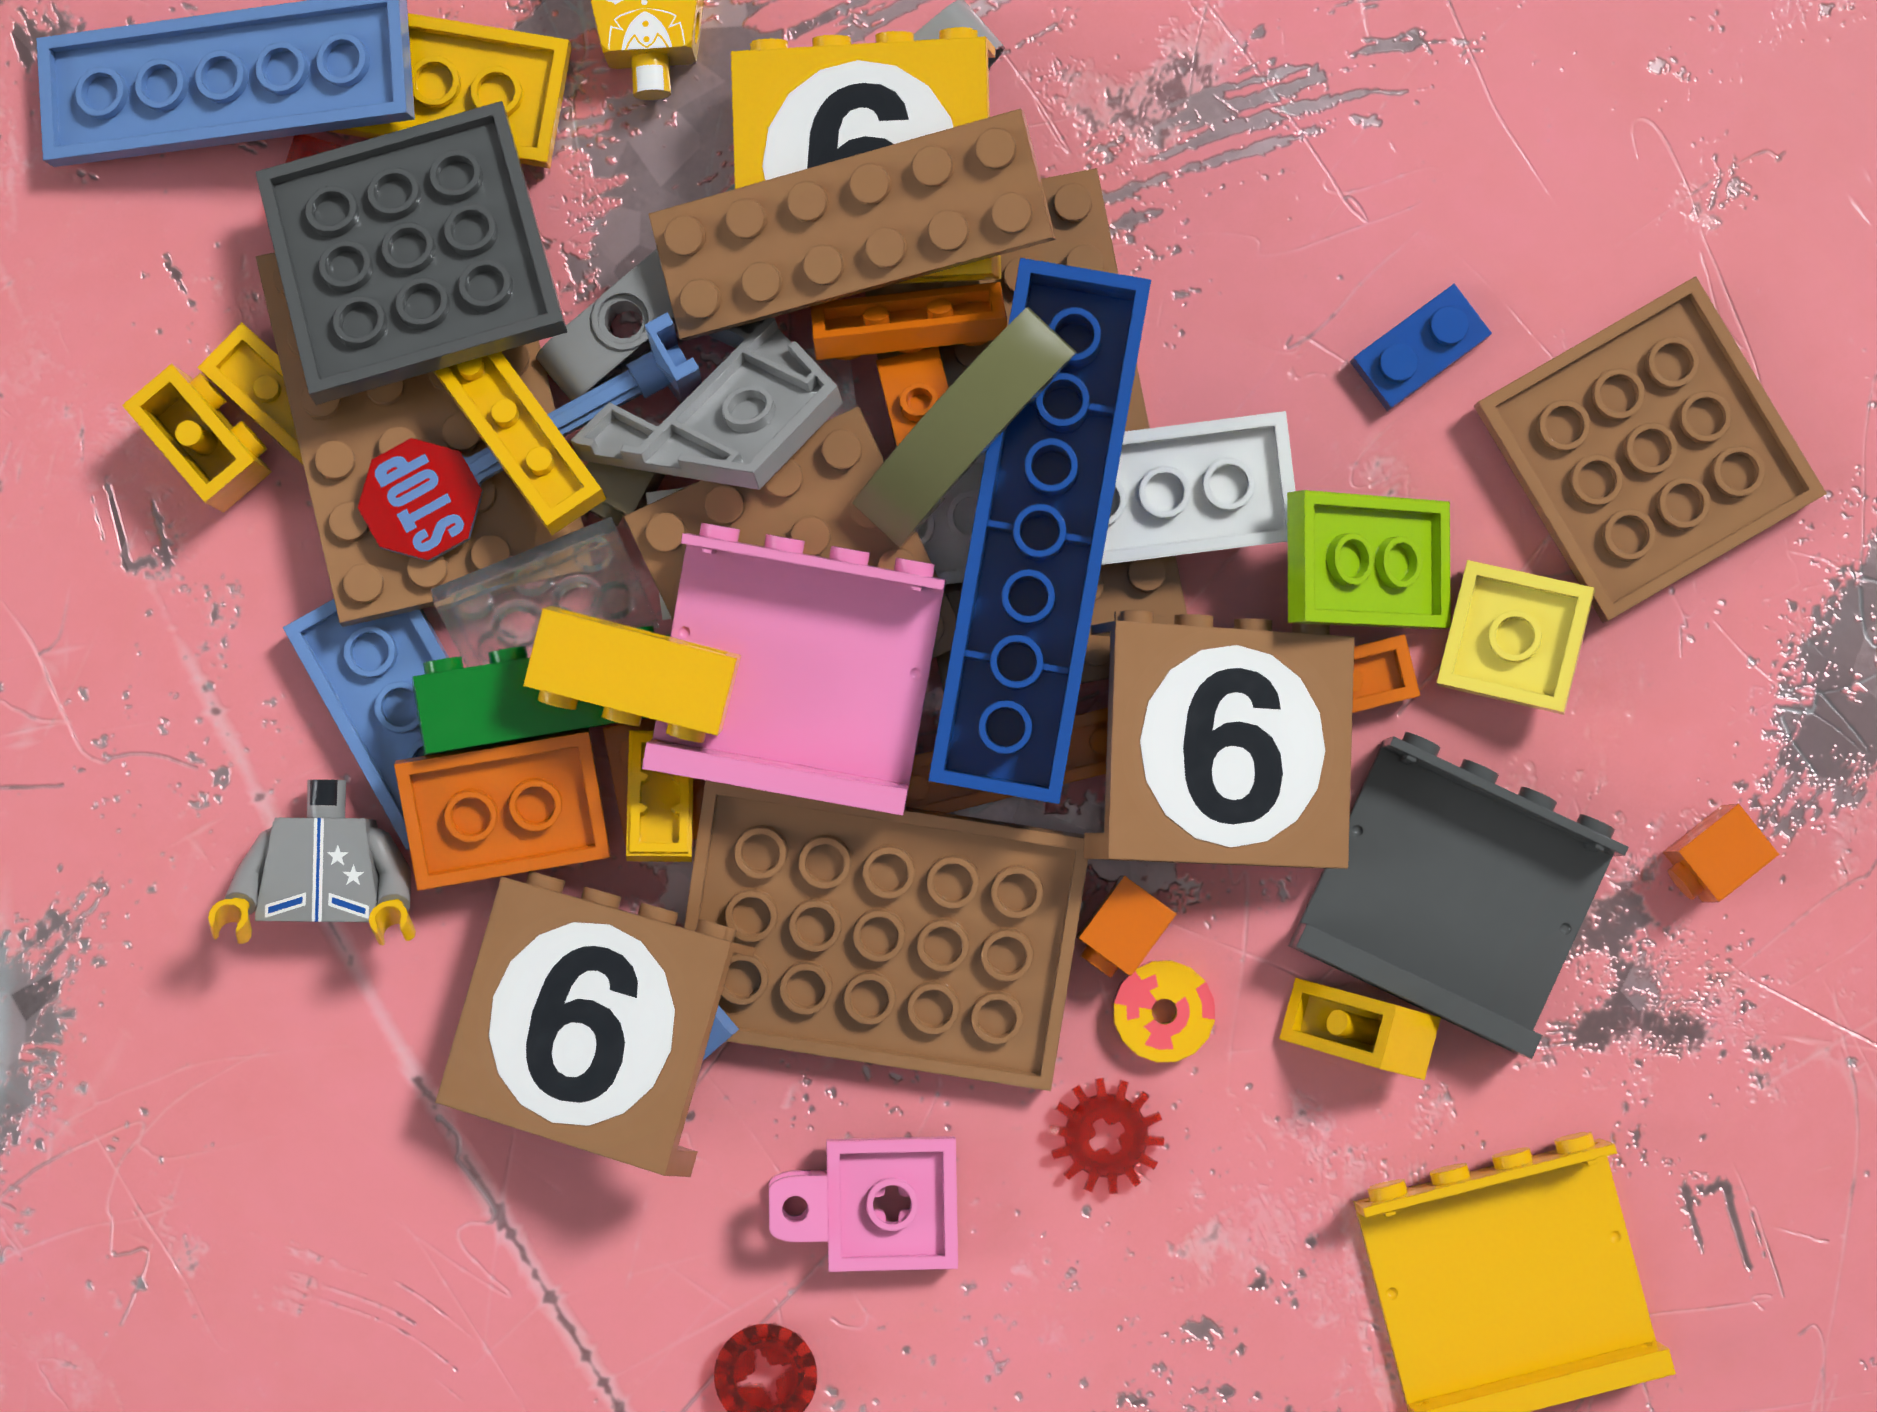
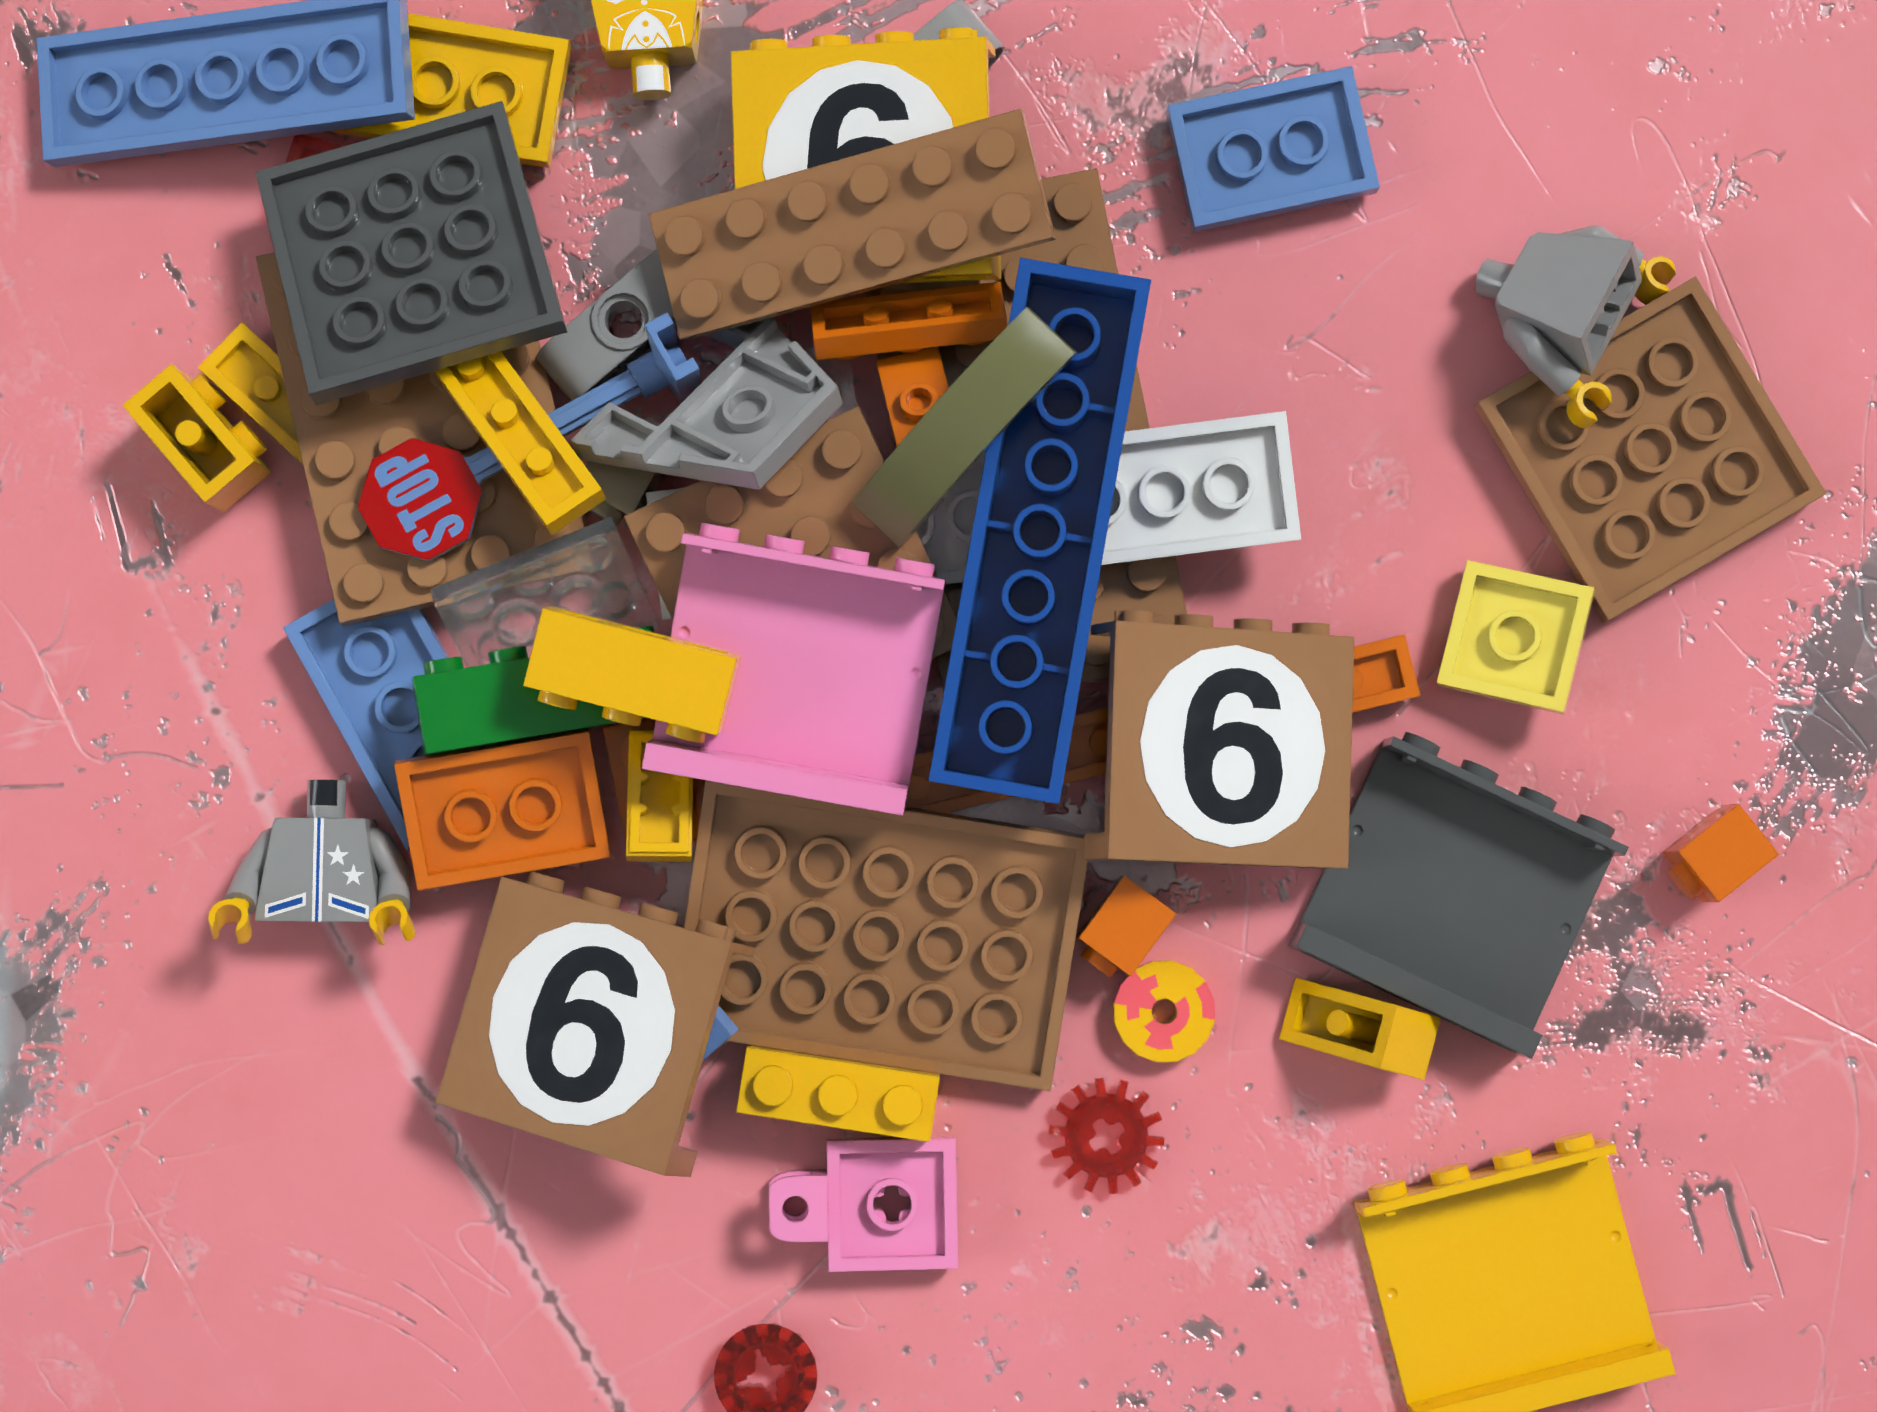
lime plate [1287,490,1451,629] -> none
blue plate [1350,283,1492,412] -> none
none -> yellow brick [736,1045,940,1142]
none -> medium blue plate [1165,66,1380,233]
none -> light grey torso [1475,225,1676,428]

